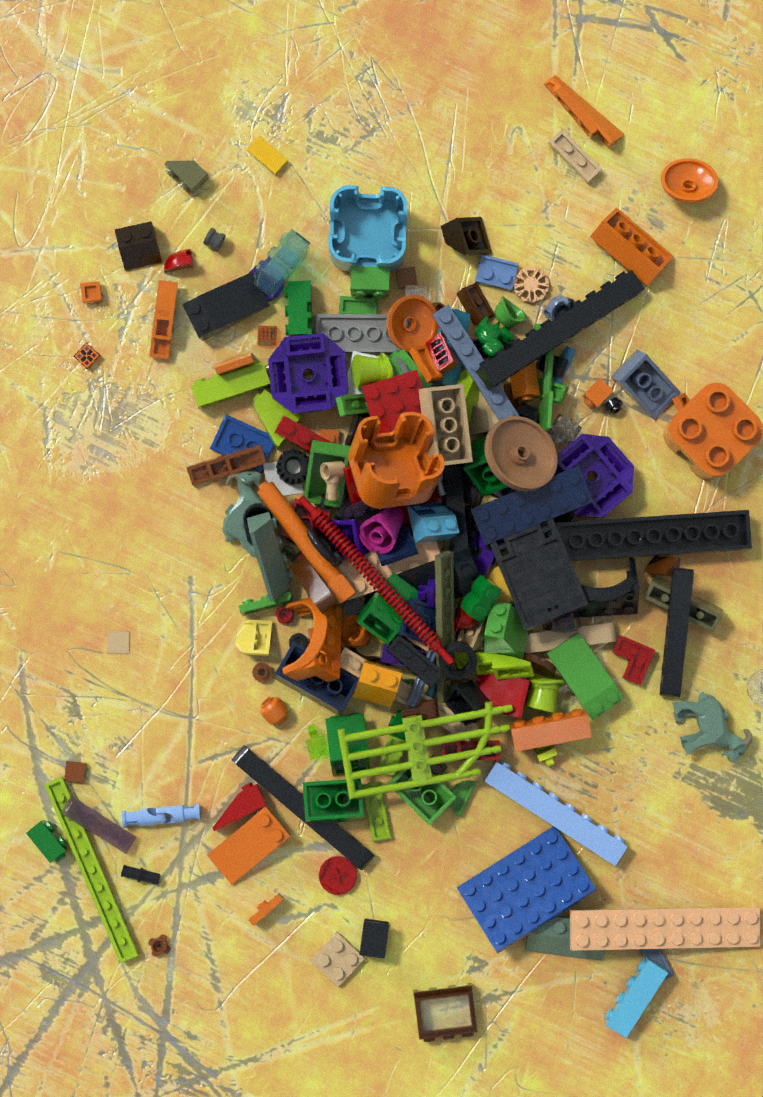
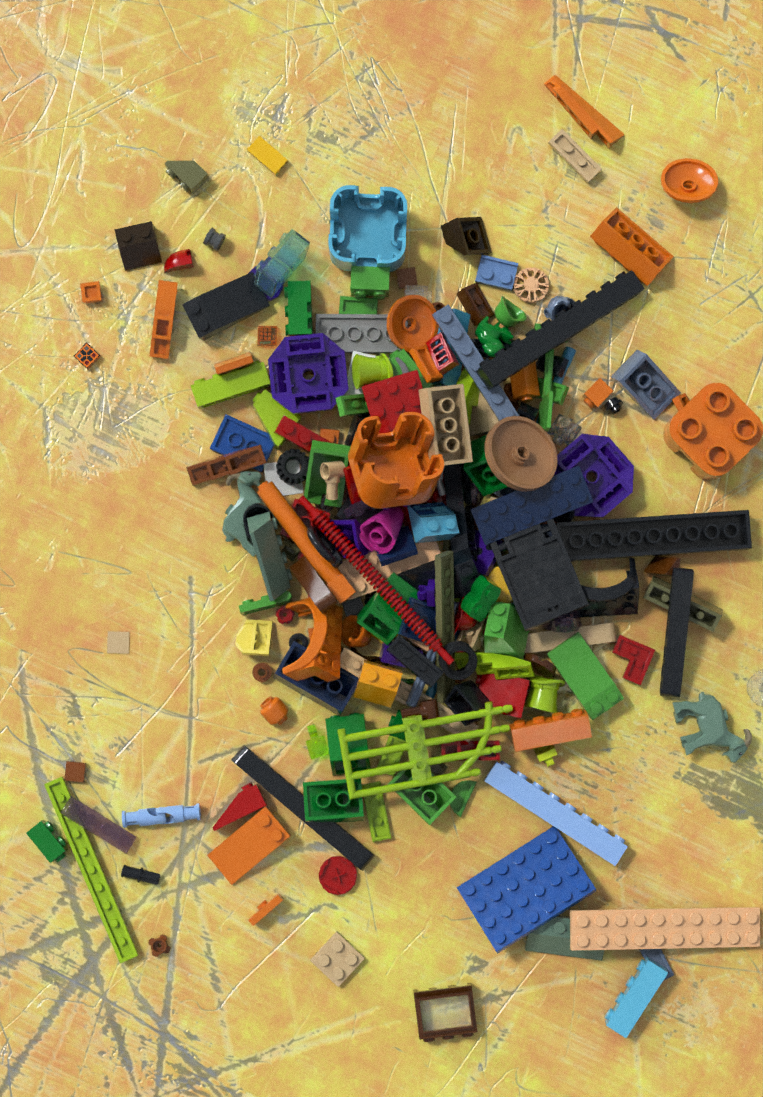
black piece [359,919,389,959] -> none

